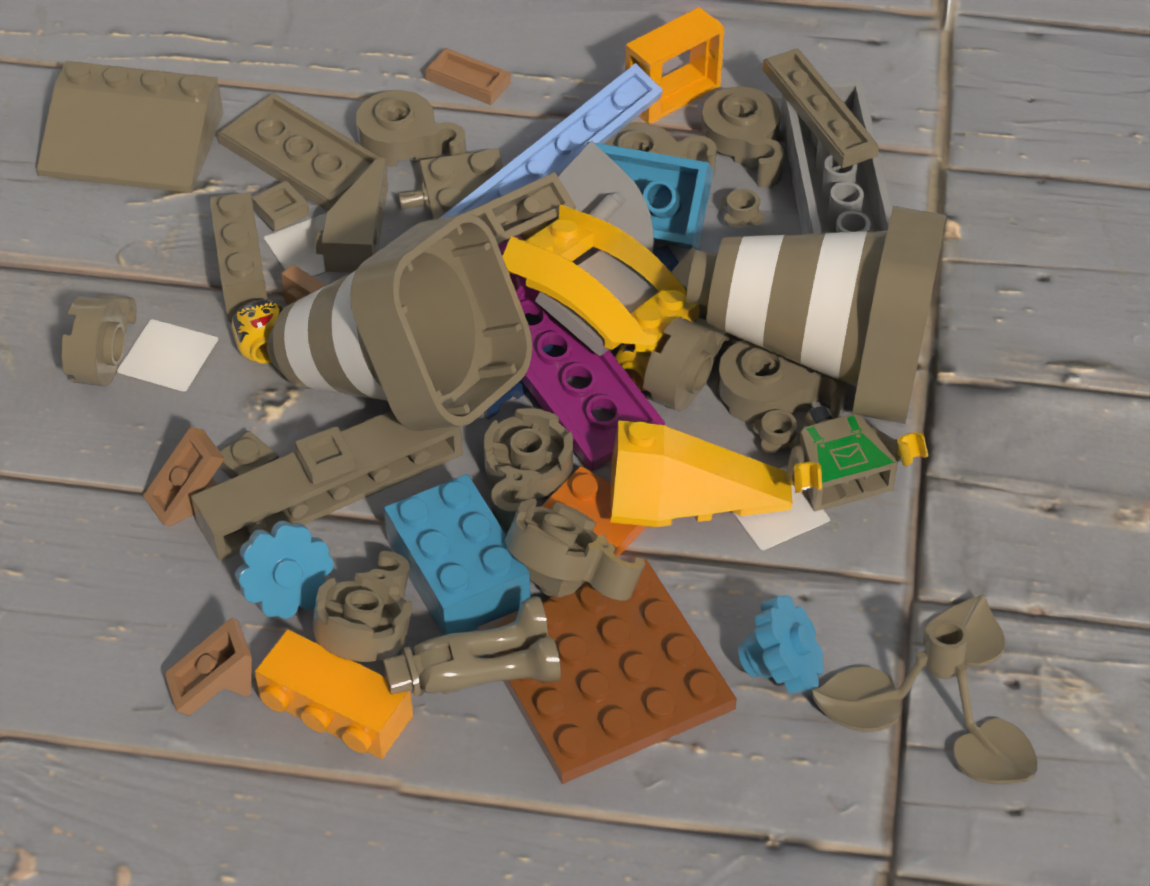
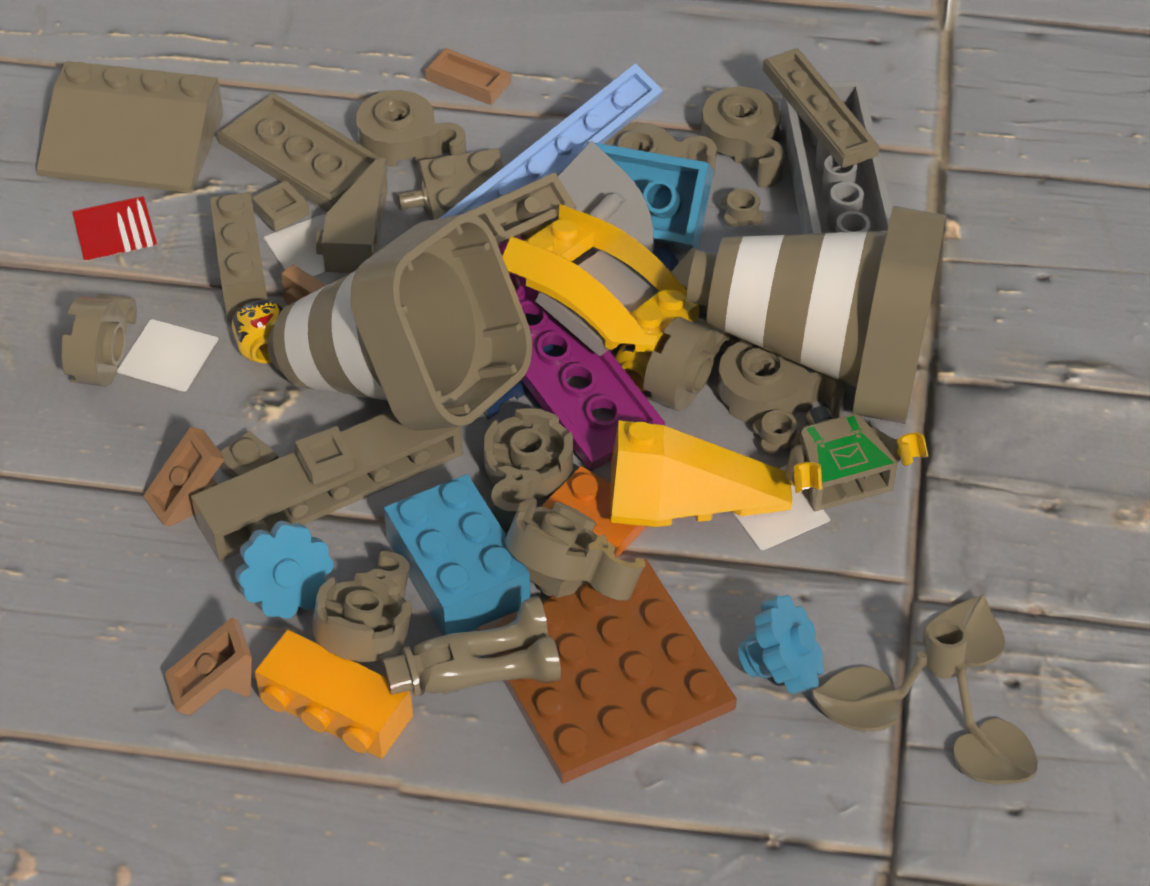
light orange window [625,7,725,124] -> none
none -> red sticker [72,196,157,261]

